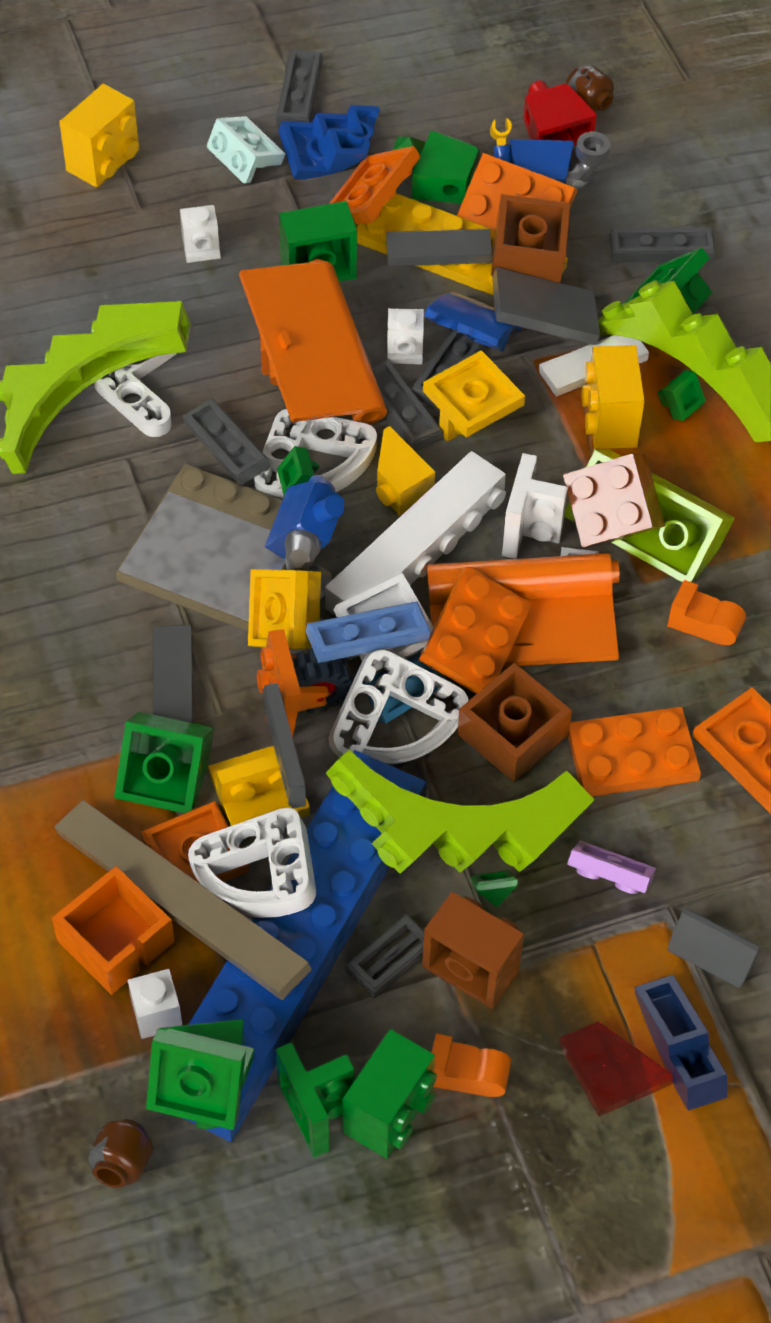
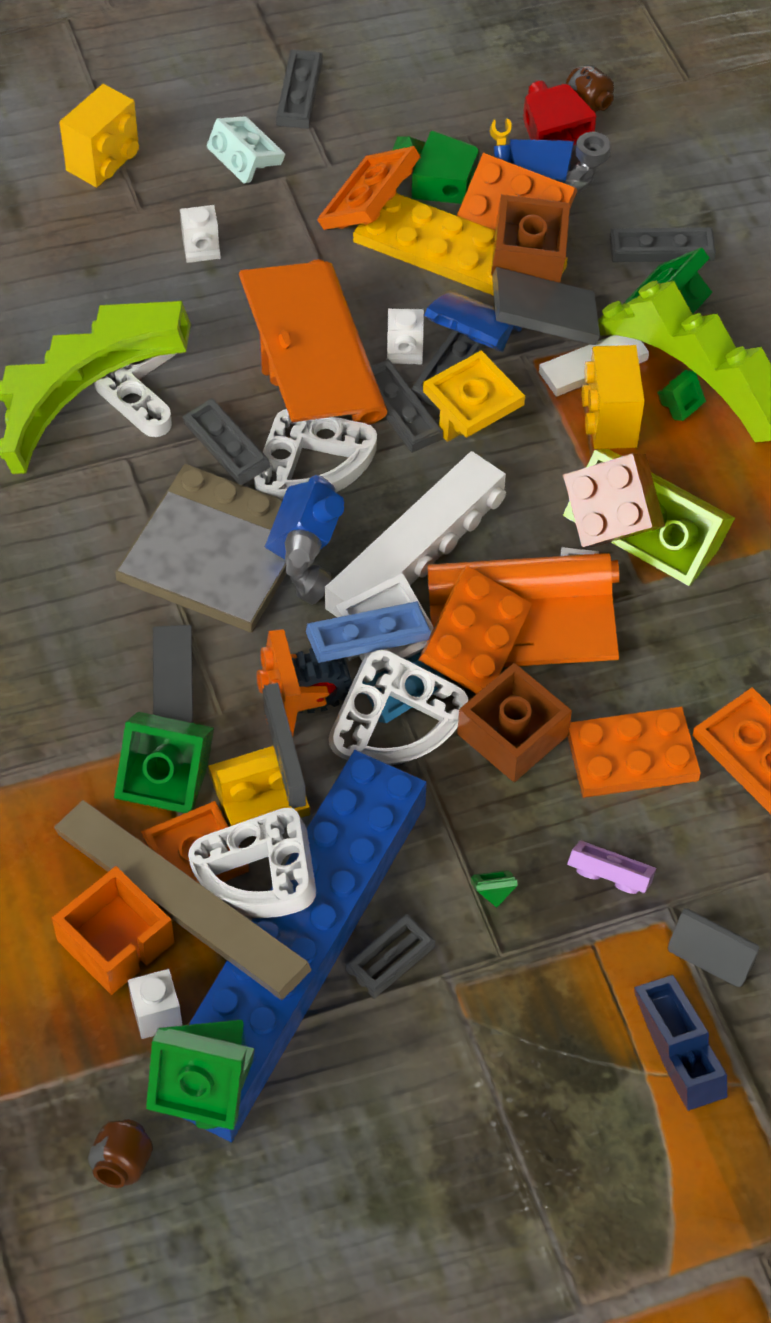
yellow bracket [248,569,321,649] -> none
green bracket [275,1042,354,1158] -> none
green tile [277,446,320,496] -> none
blue slope [278,105,380,180] -> none
green brick [279,201,357,282] -> none
lime arch [325,750,595,874] -> none
green brick [343,1029,438,1159] -> none
yellow slope [376,426,435,516] -> none
dark grey tile [386,229,492,266] -> none
dark orange brick [422,891,524,1010] -> none
orange leg [431,1033,512,1097] -> none
white bracket [502,453,568,559] -> none
clear red wing [559,1021,673,1117] -> none
orange leg [667,579,747,646] -> none

